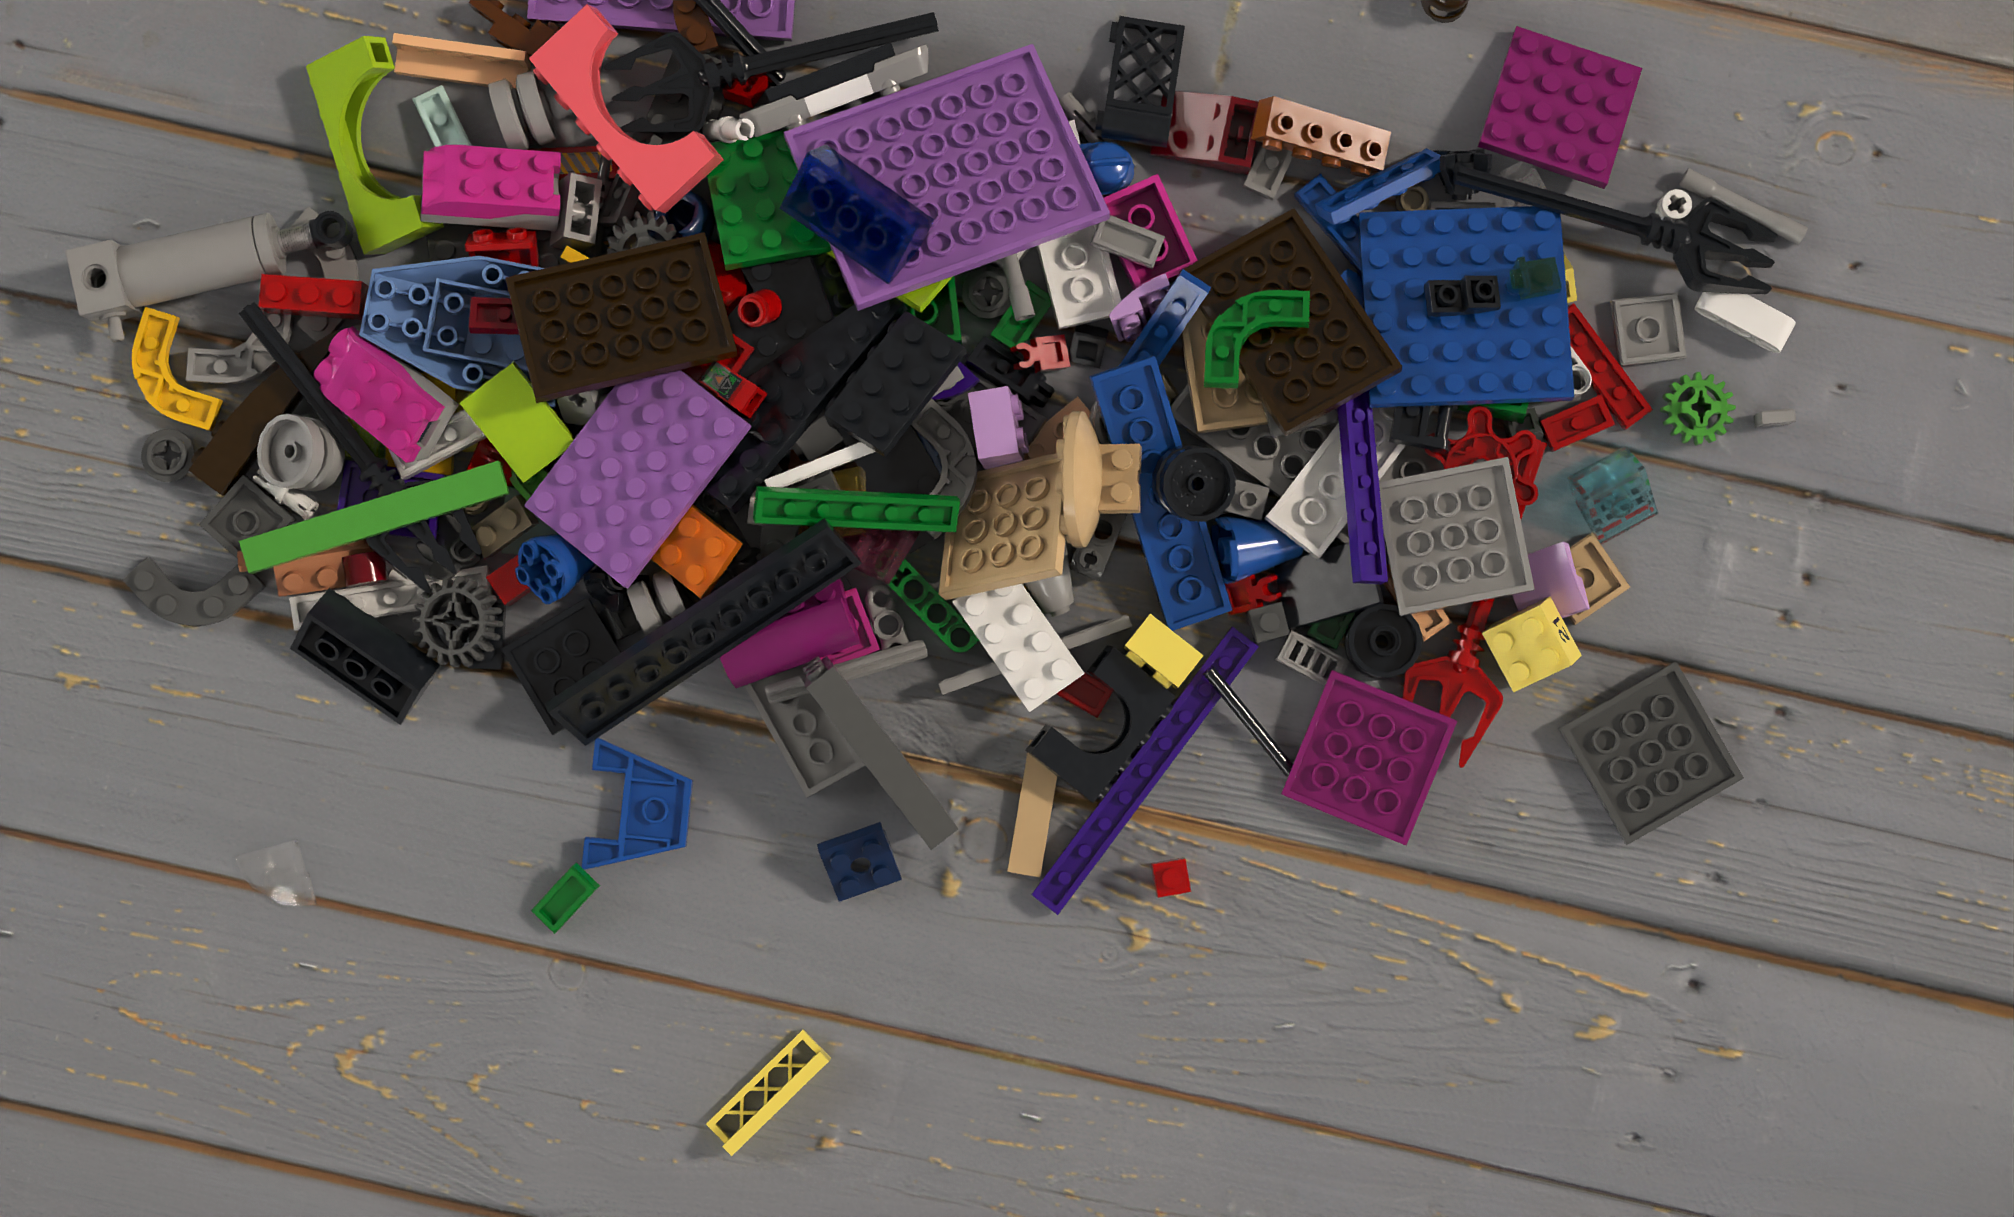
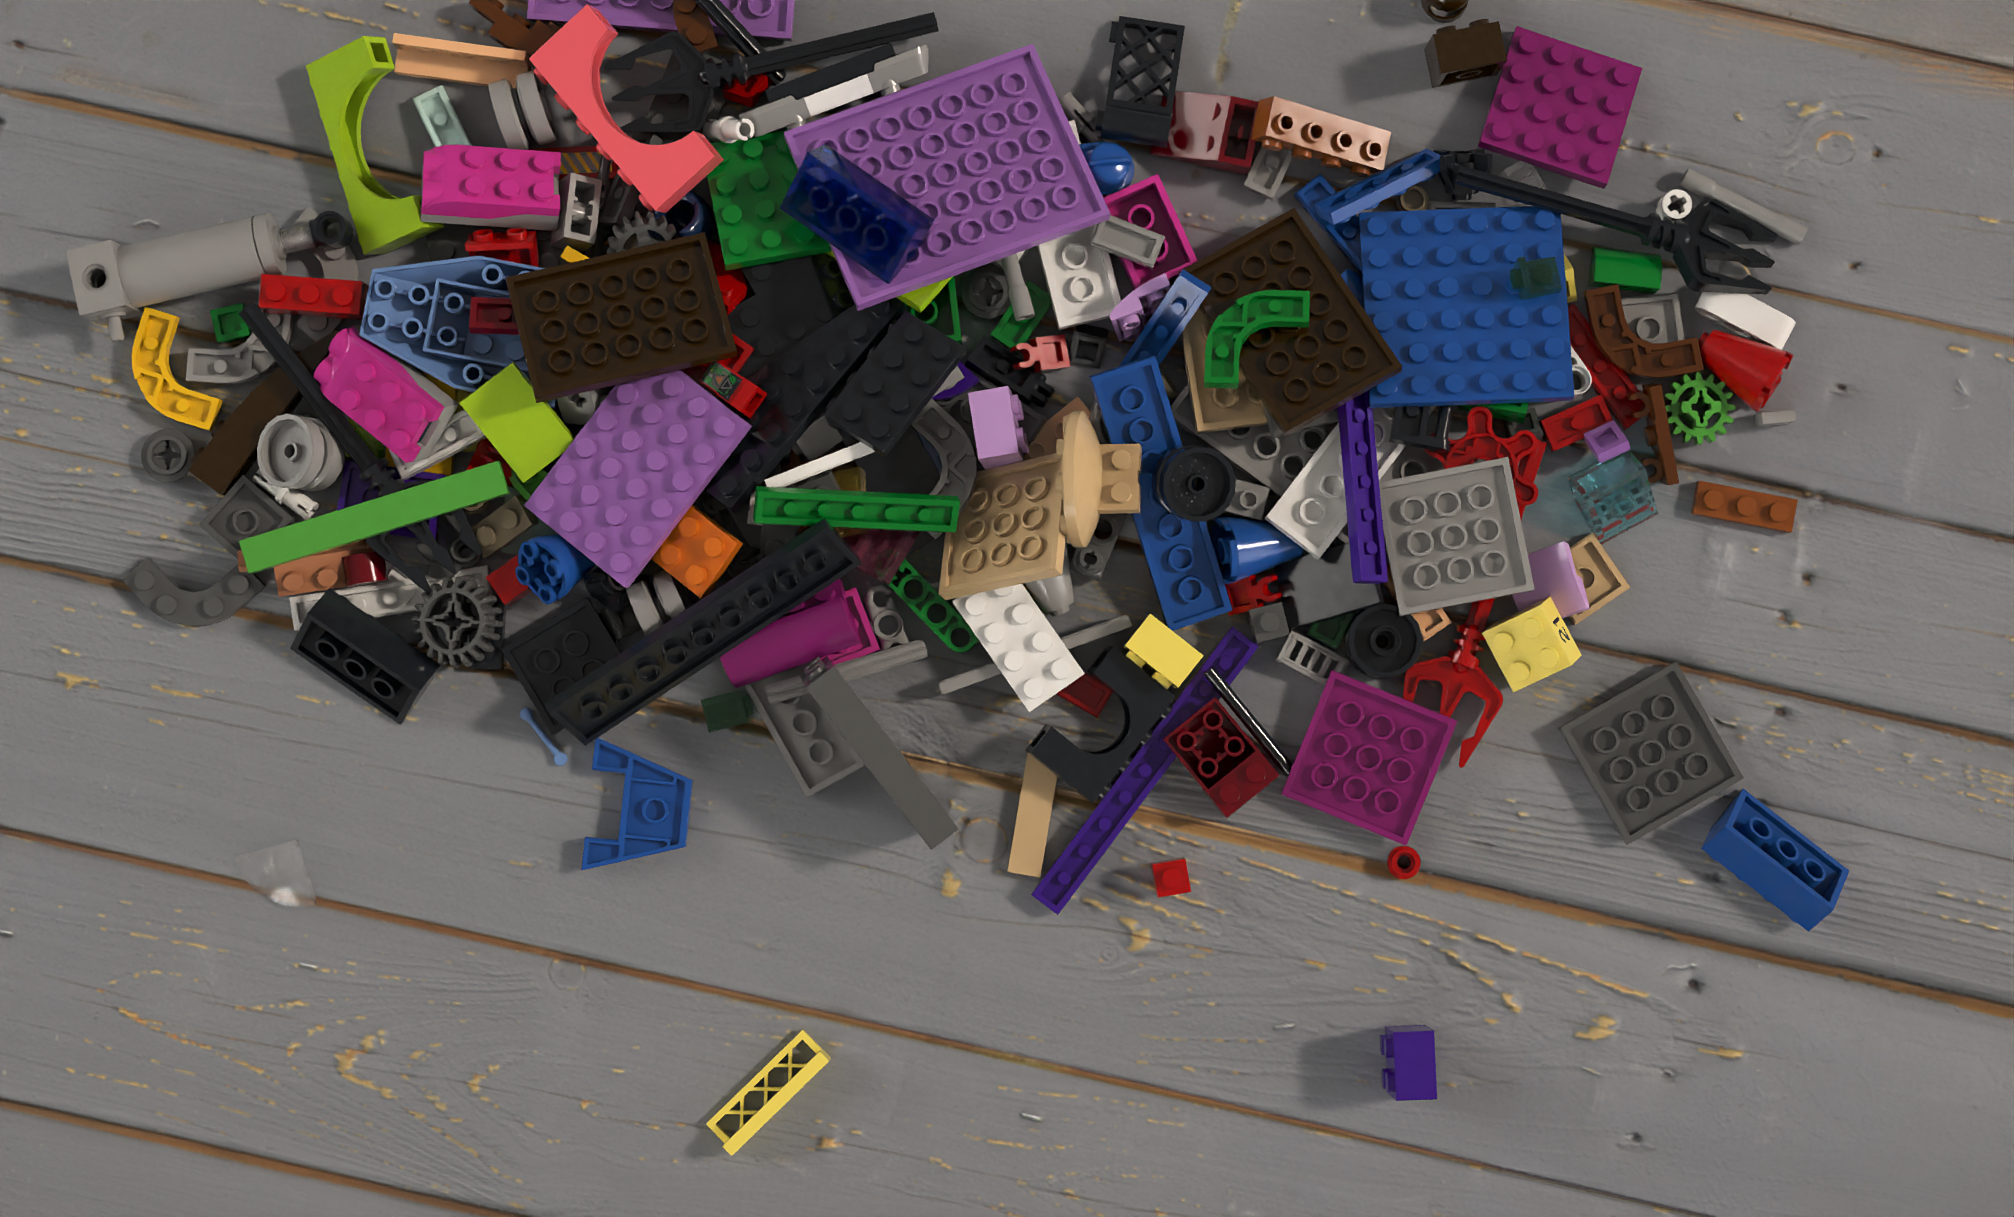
green tile [531,862,600,934] -> none
red brick [738,289,782,327] -> none
dark blue piece [817,822,902,902] -> none
black slope [1424,275,1501,317] -> none
none -> green plate [210,303,252,344]
none -> medium blue hinge [520,707,568,766]
none -> clear green brick [701,690,754,733]
none -> dark red slope [1163,697,1279,819]
none -> dark purple brick [1380,1025,1437,1101]
none -> red plate [1387,846,1421,879]
none -> dark brown brick [1424,19,1507,88]
none -> reddish brown plate [1583,284,1704,379]
none -> medium lavender plate [1583,420,1630,463]
none -> green brick [1588,247,1662,294]
none -> reddish brown plate [1627,382,1679,485]
none -> dark orange plate [1691,481,1798,533]
none -> red cone [1698,329,1794,413]
none -> blue slope [1701,789,1849,932]

